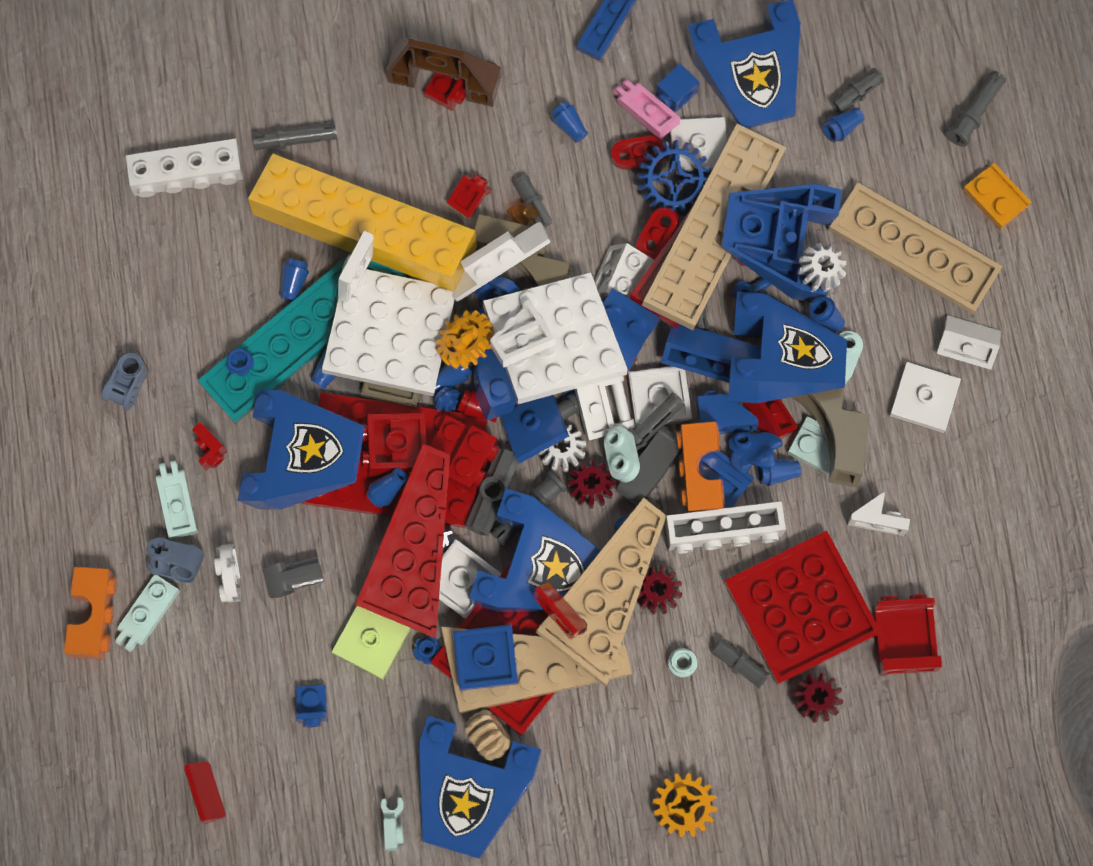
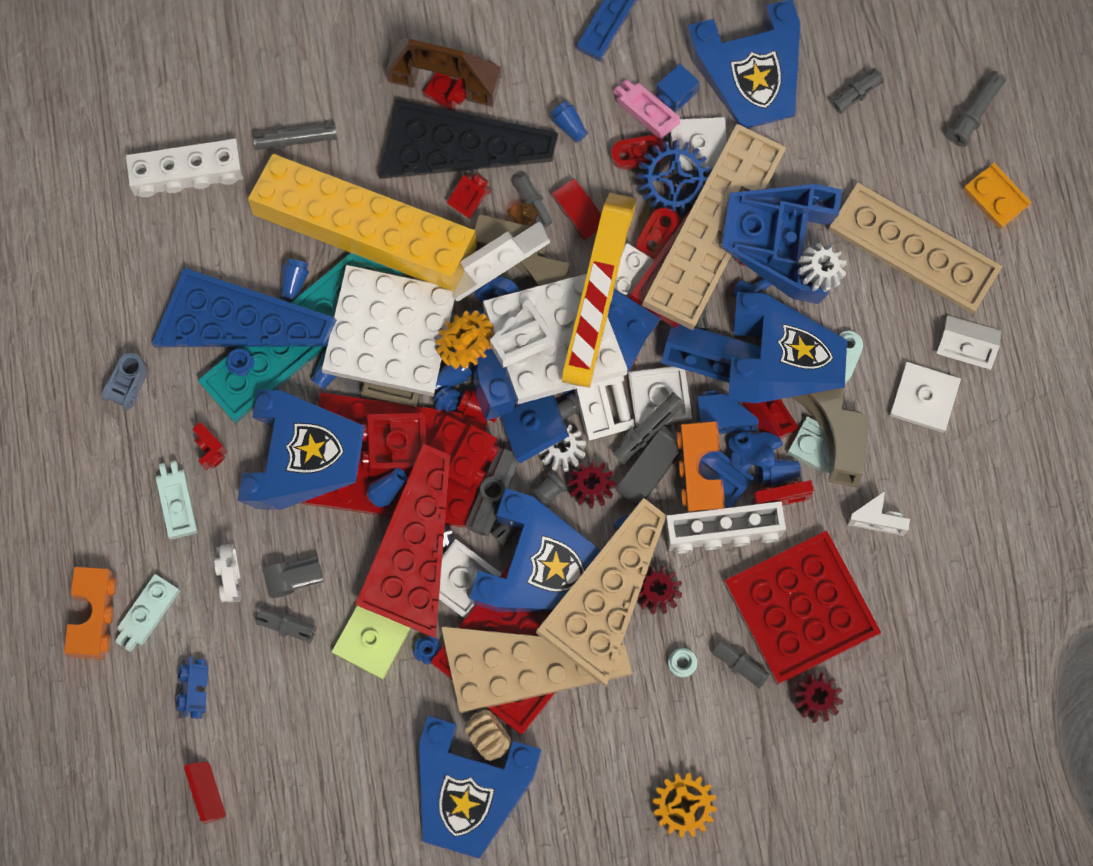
sand blue piece [146,537,204,583] -> none
blue bracket [296,685,328,727] -> none
white plate [338,231,374,303] -> none
light aqua plate [381,798,404,851] -> none
blue plate [453,625,518,691] -> none
red slope [533,583,587,640] -> none
light aqua plate [604,426,640,482] -> none
blue cone [809,297,845,332] -> none
blue cone [823,107,864,143] -> none
red panel [873,594,942,675] -> none
none -> blue wing [152,268,337,347]
none -> blue hinge [175,657,209,719]
none -> dark grey pin [256,607,317,644]
none -> black wing [378,100,558,179]
none -> red slope [551,178,601,240]
none -> yellow beam [561,193,637,388]
none -> red plate [751,480,814,506]

